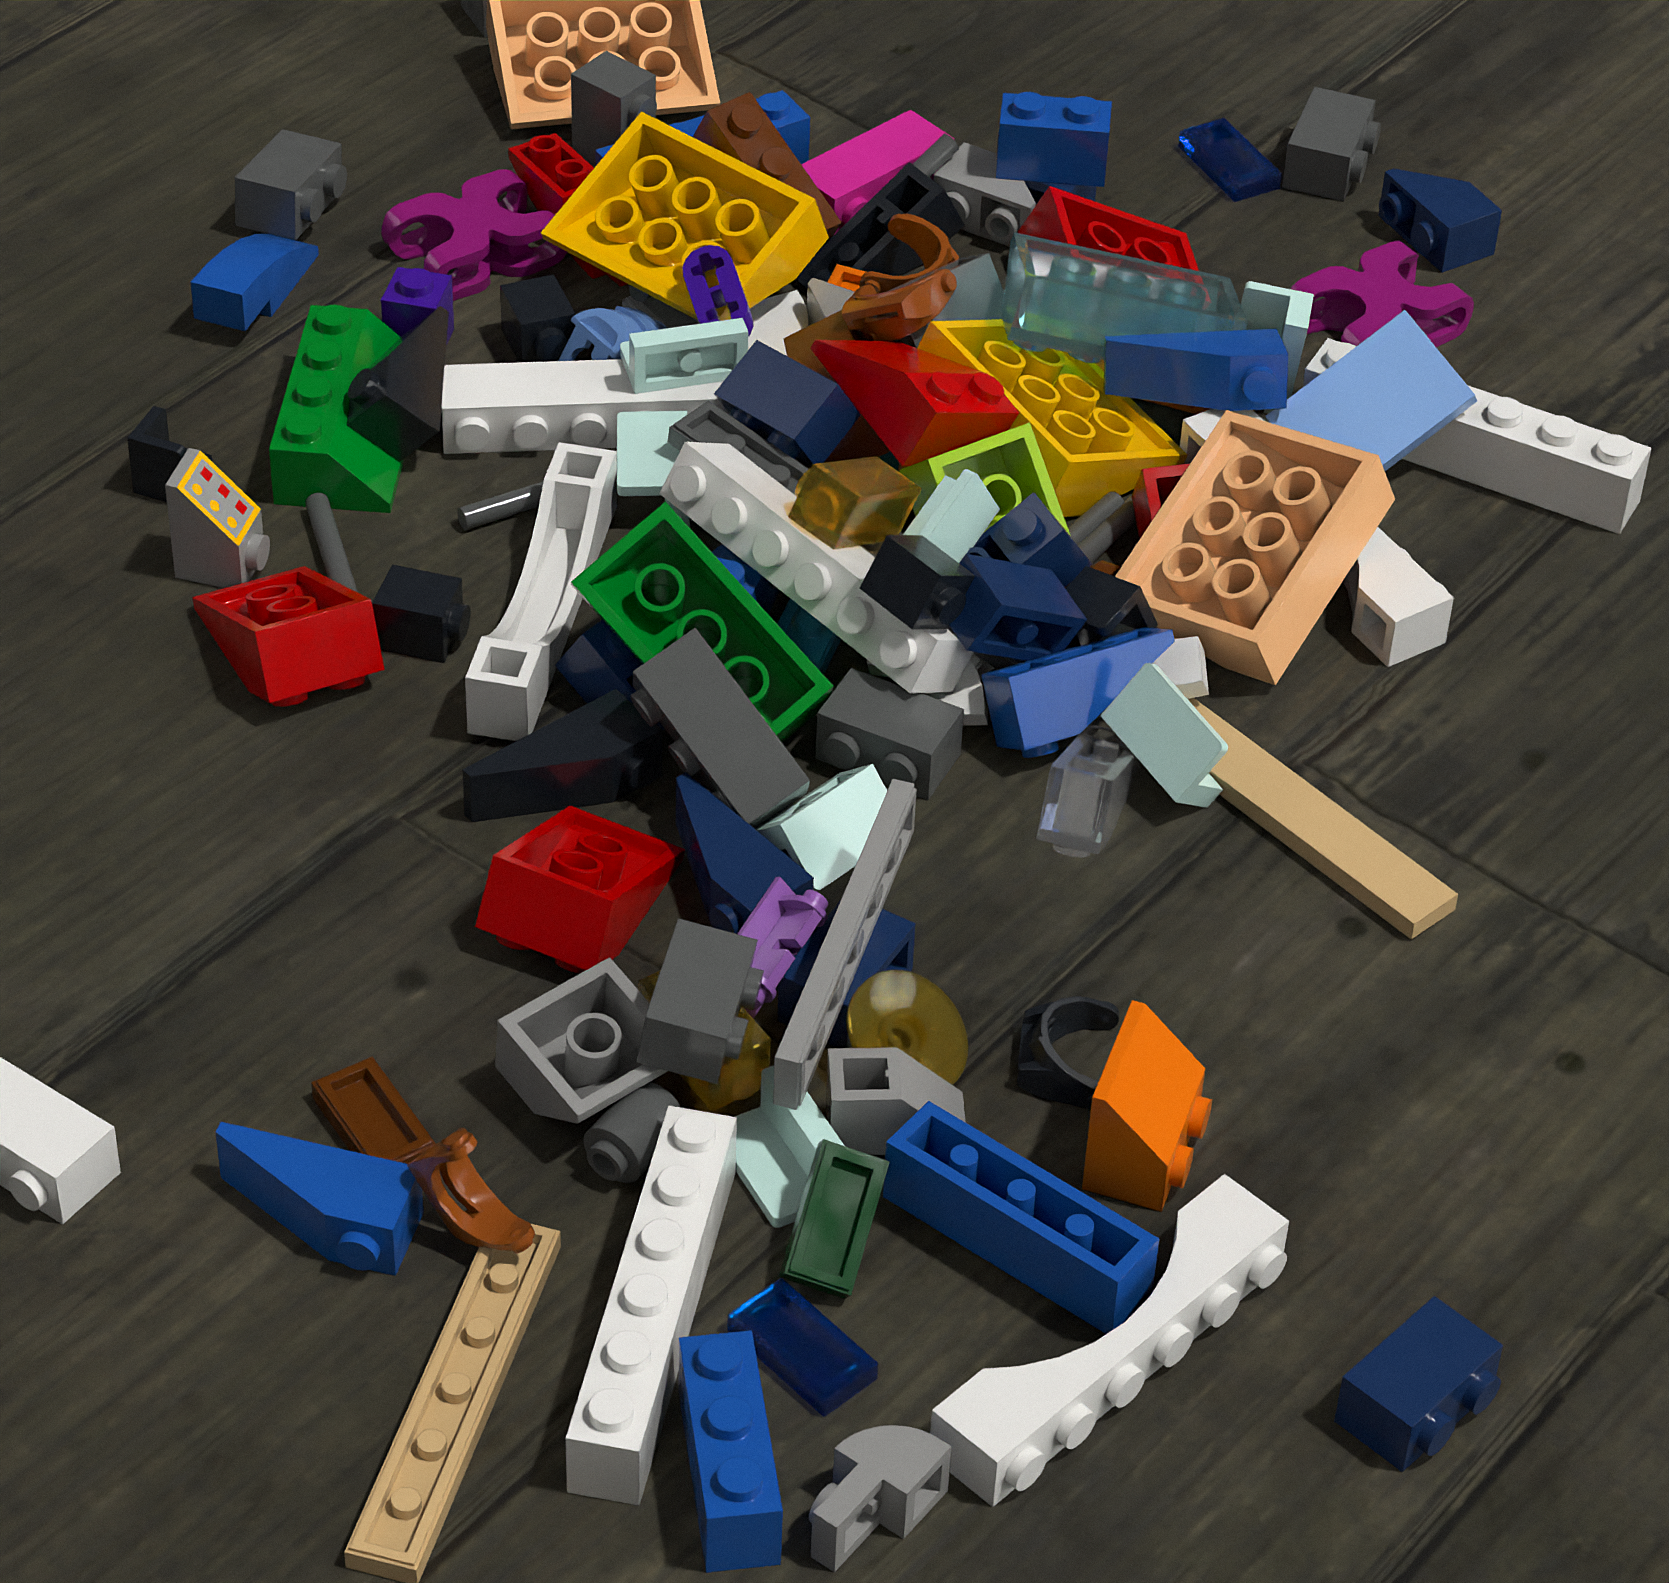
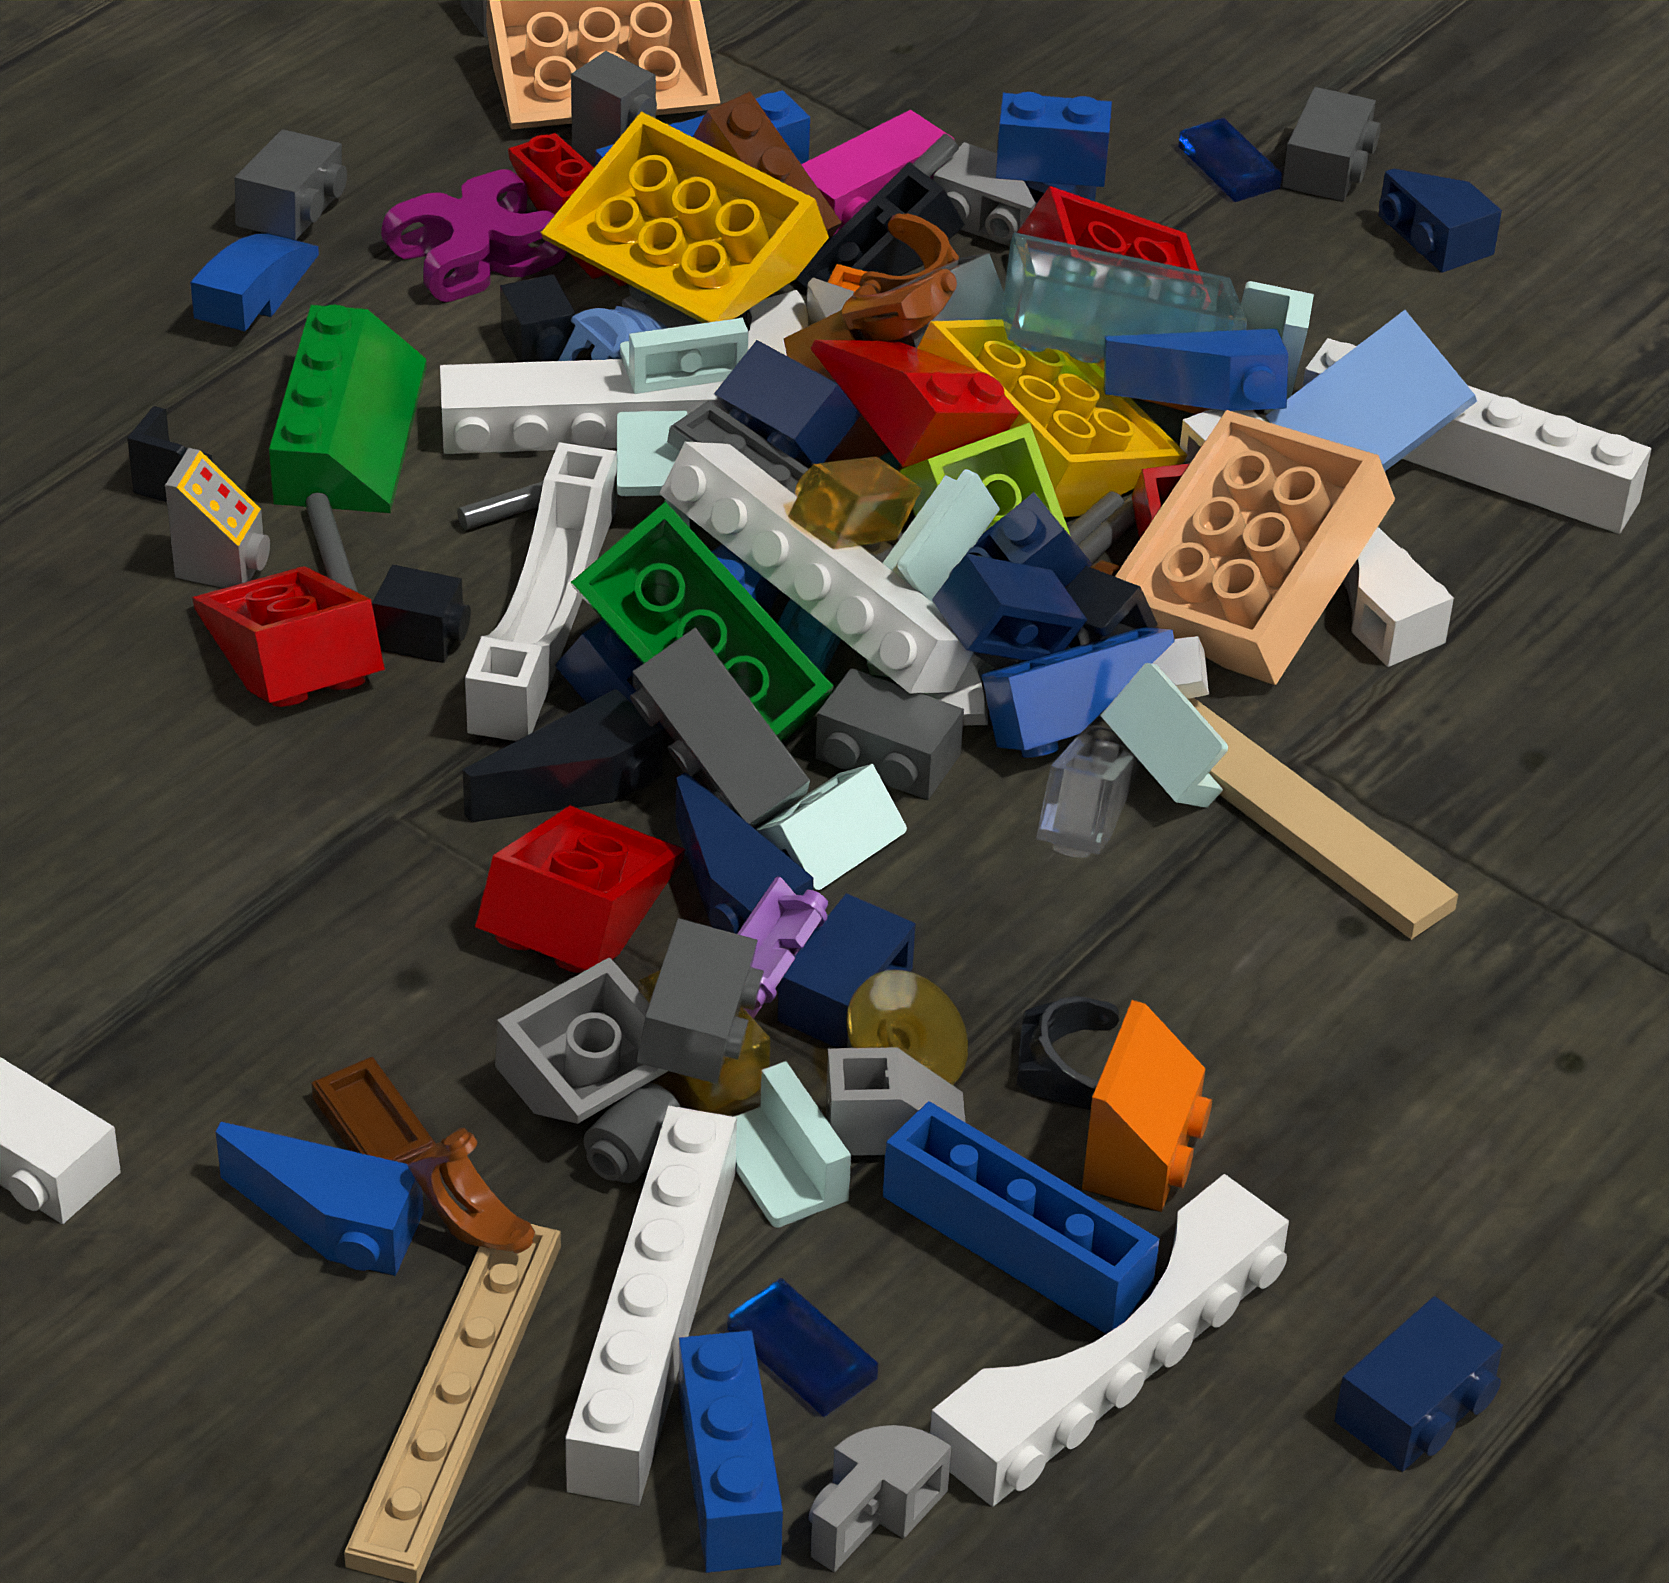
black slope [347,306,449,461] -> none
dark purple brick [381,267,454,346] -> none
dark purple beam [682,245,754,337] -> none
light grey tile [773,779,917,1110] -> none
dark green tile [779,1139,890,1299] -> none
black brick [859,535,975,629] -> none
magenta piece [1291,241,1474,347] -> none

